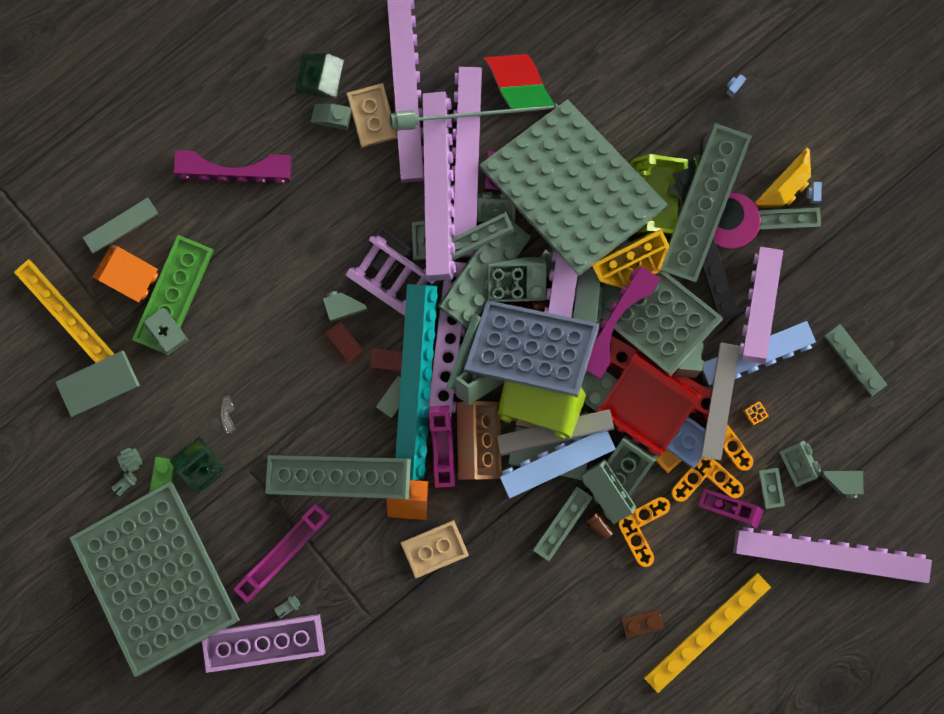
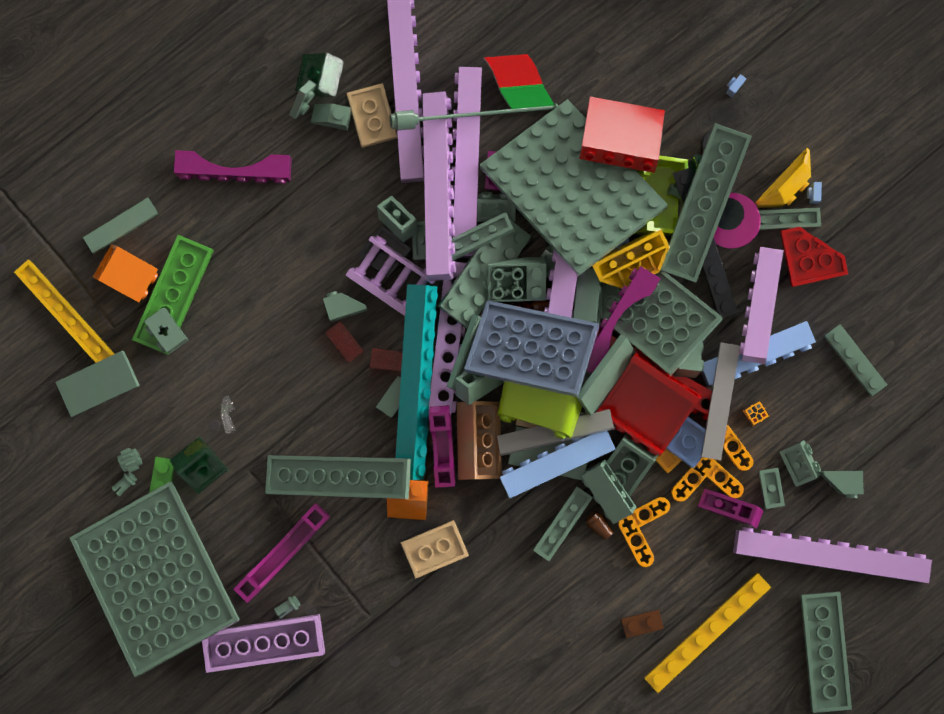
none -> sand green plate [289,80,316,119]
none -> sand green brick [377,196,418,242]
none -> sand green tile [577,334,636,416]
none -> panel [579,97,665,173]
none -> red plate [780,227,848,287]
none -> sand green plate [800,591,852,713]

